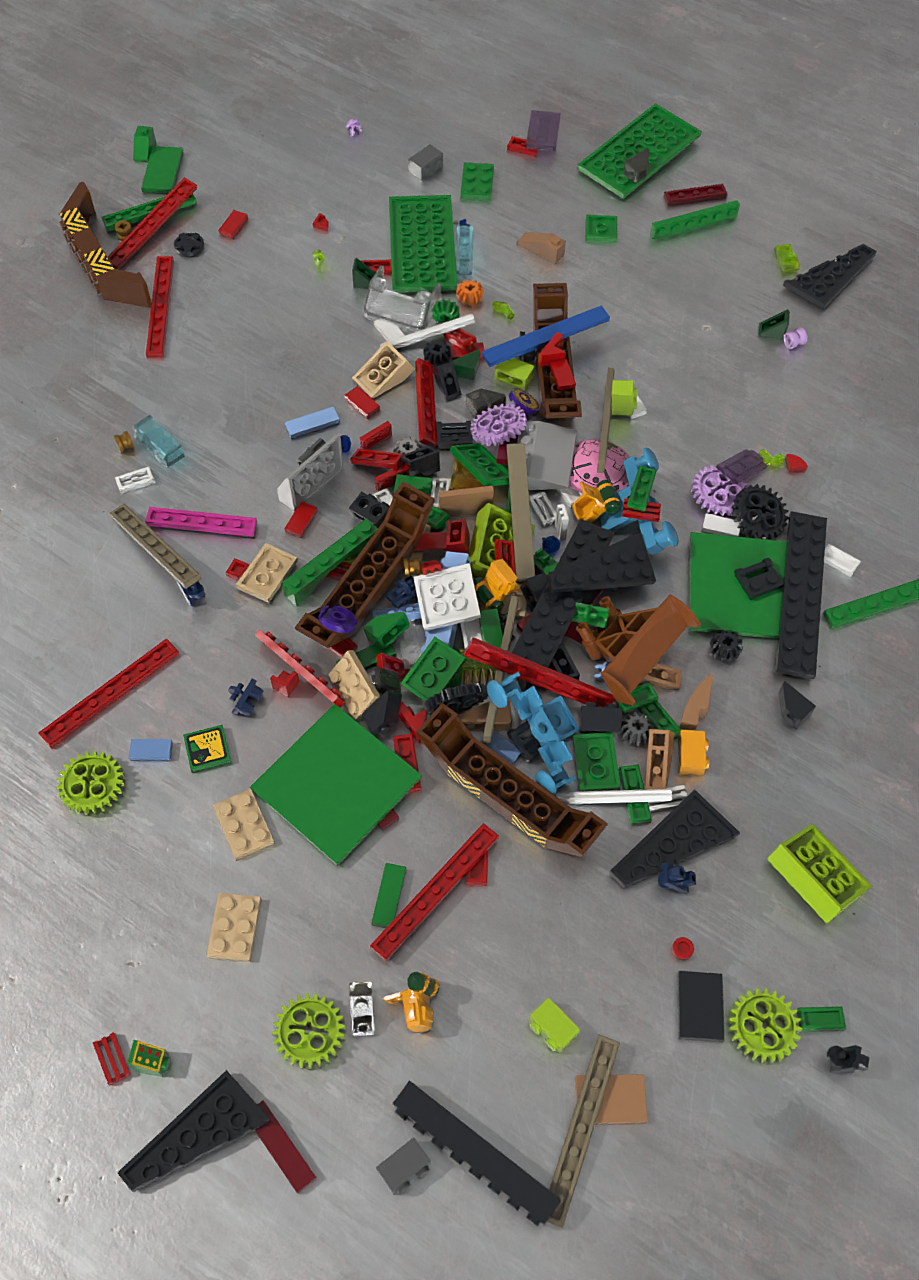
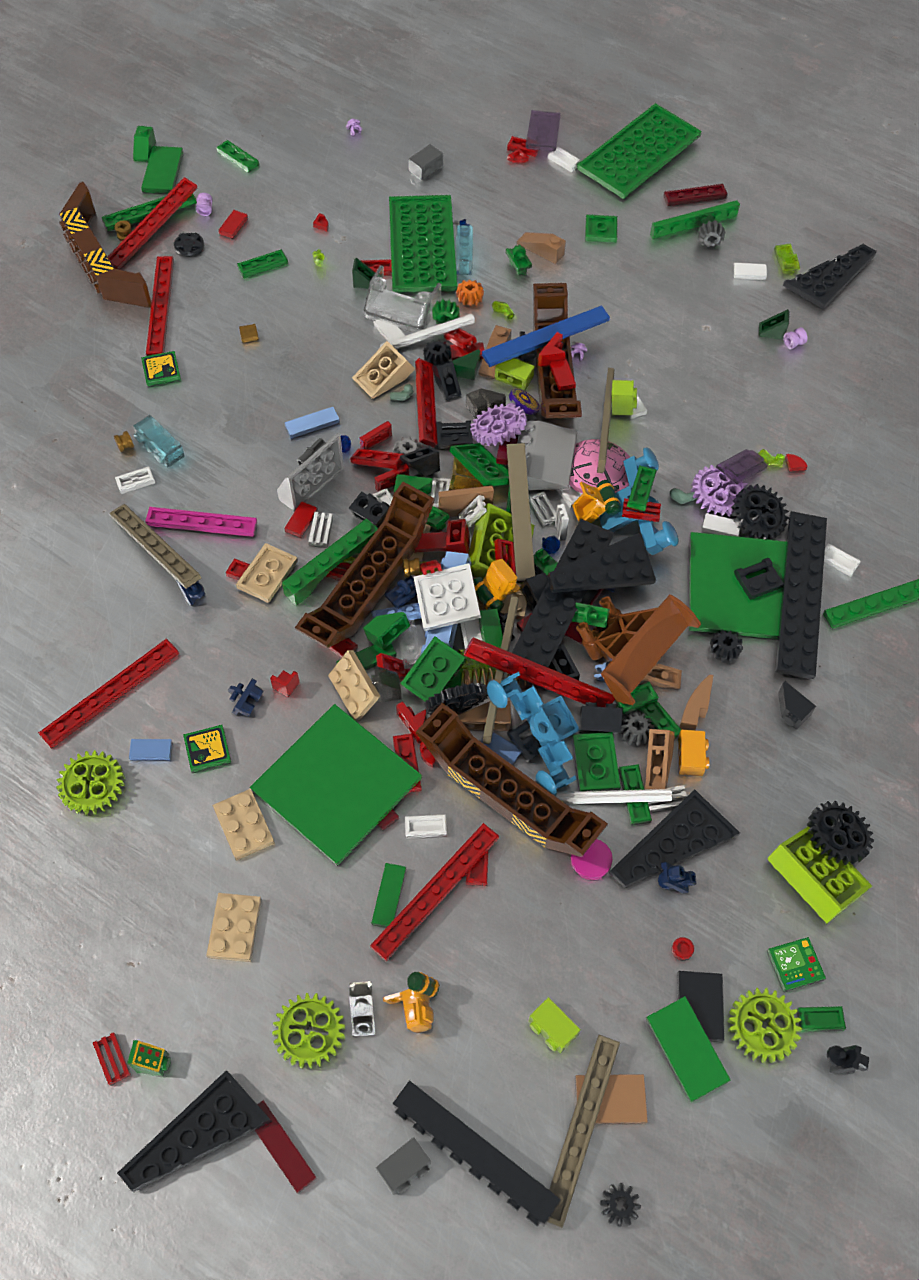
plate [255,629,345,708] -> none
dark purple tile [318,606,358,633] -> none
red tile [345,386,380,418] -> none
black slope [362,691,402,735] -> none
green plate [460,162,494,201] -> none
clear smoke slope [623,148,649,184] -> none
none -> tile [141,351,181,387]
none -> lavender wheel [196,193,213,216]
none -> green tile [216,140,259,172]
none -> green tile [237,249,288,278]
none -> pearl gold tile [239,324,259,343]
none -> white tile [308,512,333,547]
none -> sand green arm [390,384,414,401]
none -> white tile [405,814,447,839]
none -> red tile [420,741,436,768]
none -> white tile [458,495,487,528]
none -> medium nougat slope [478,325,512,379]
none -> green hips [505,245,532,275]
none -> red tile [507,149,529,163]
none -> white tile [548,147,581,172]
none -> dark pink tile [570,839,613,880]
none -> lavender plate [571,343,587,361]
none -> black gear [600,1183,641,1227]
none -> green tile [645,997,731,1102]
none -> sand green arm [670,488,697,504]
none -> dark grey gear [698,220,725,248]
none -> white tile [733,263,767,280]
none -> green tile [767,937,826,992]
none -> black gear [807,801,874,865]

